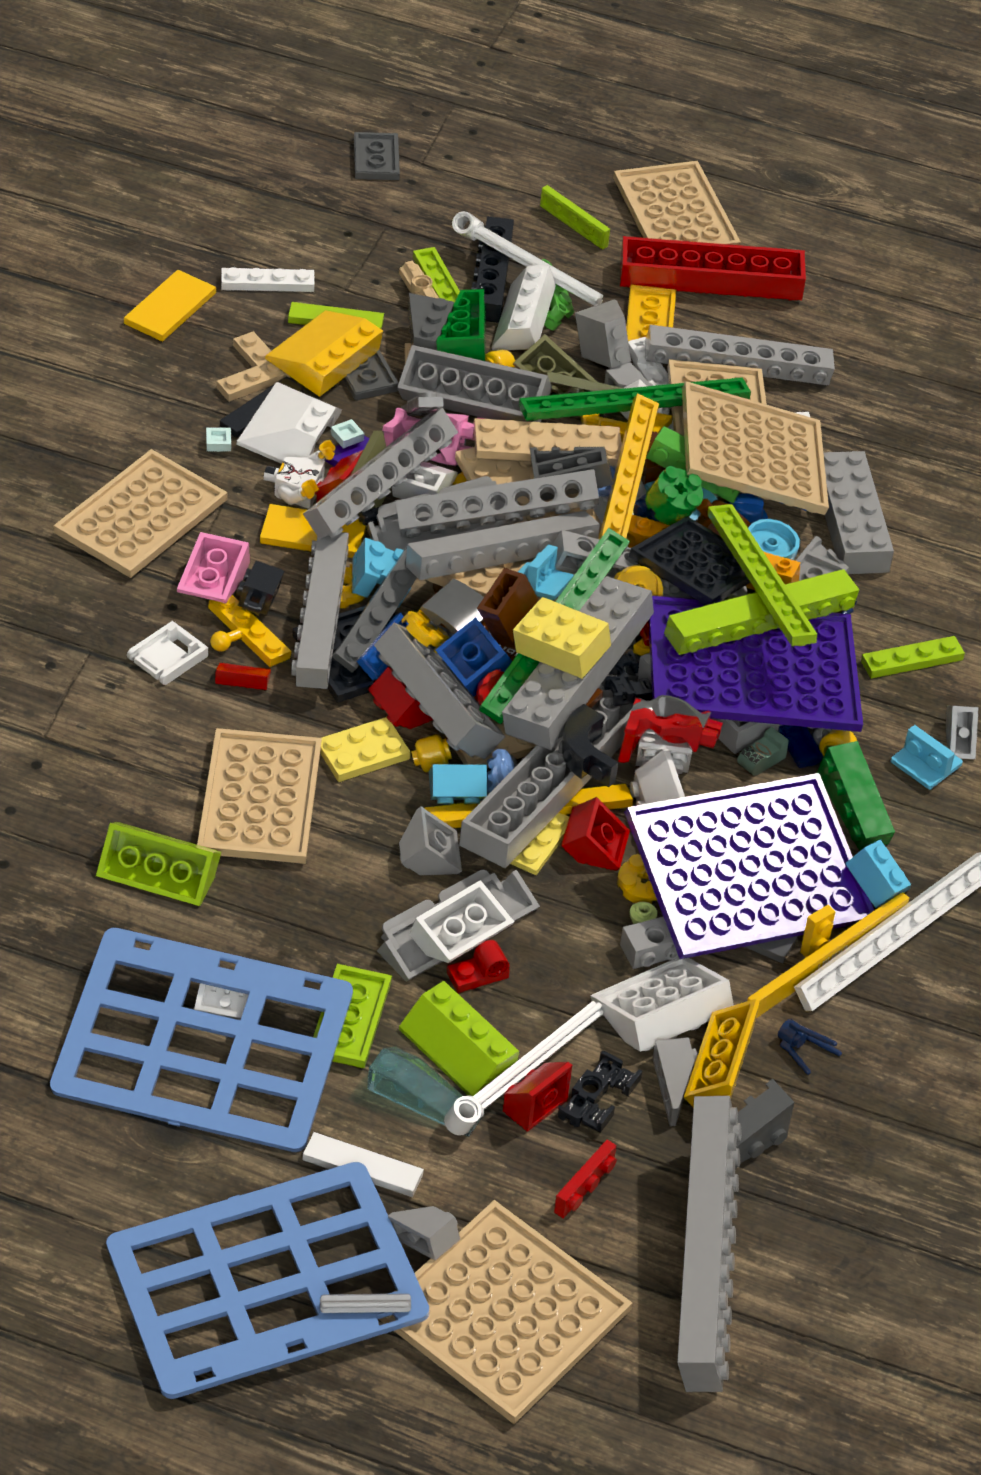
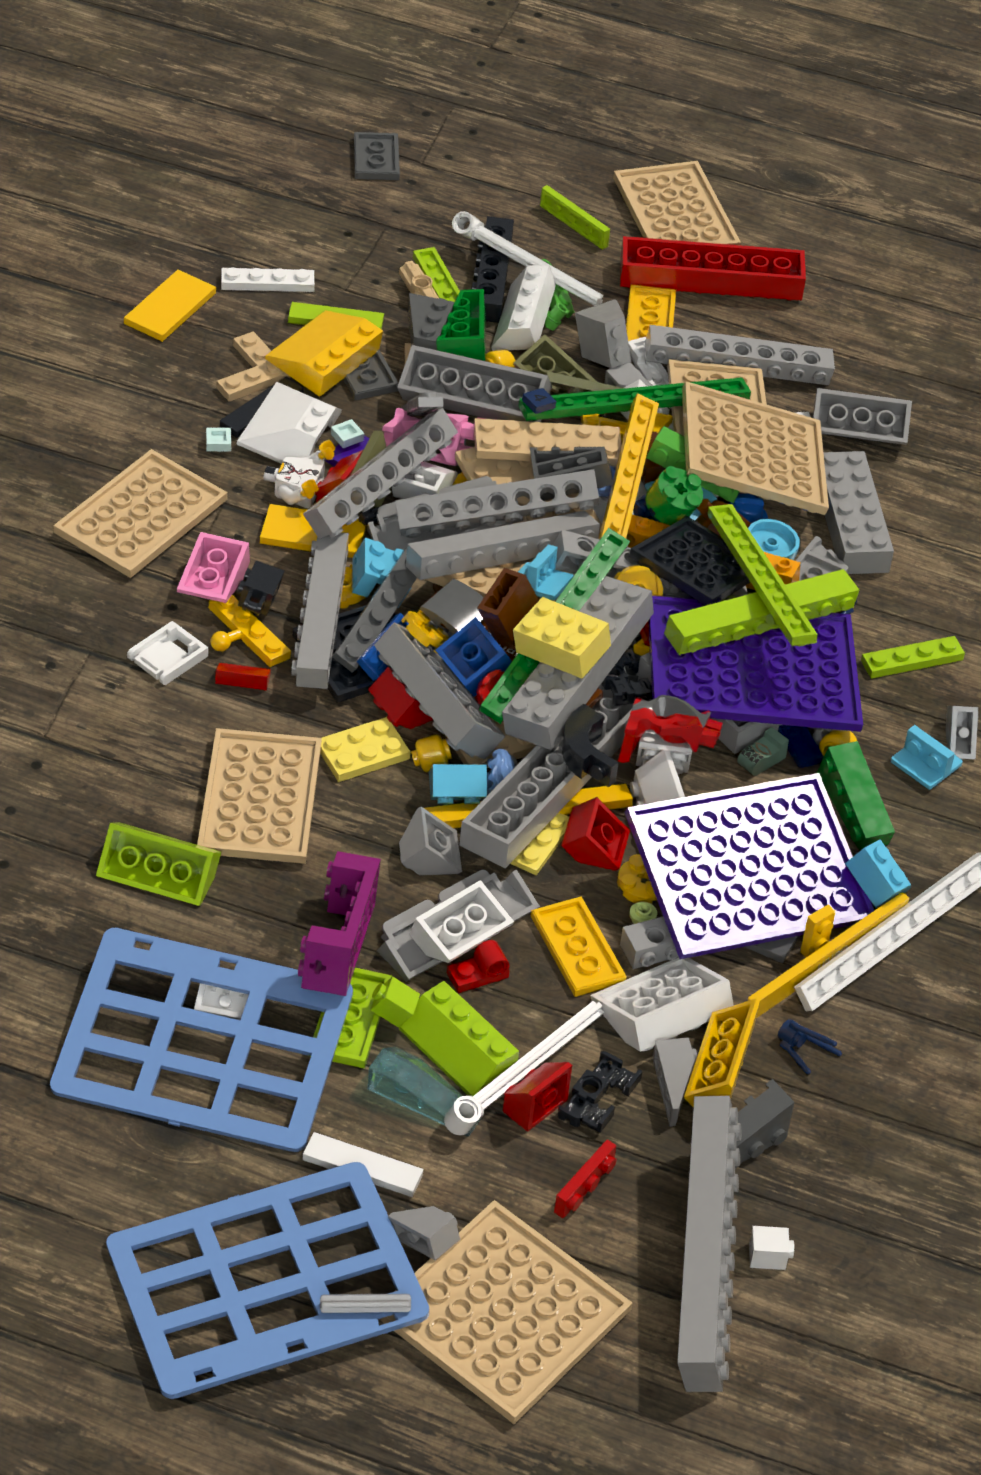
none -> magenta plate [298,851,381,996]
none -> lime brick [371,976,420,1027]
none -> dark blue tile [522,388,557,414]
none -> yellow tile [531,896,627,997]
none -> white brick [749,1226,794,1270]
none -> light grey slope [812,388,912,445]

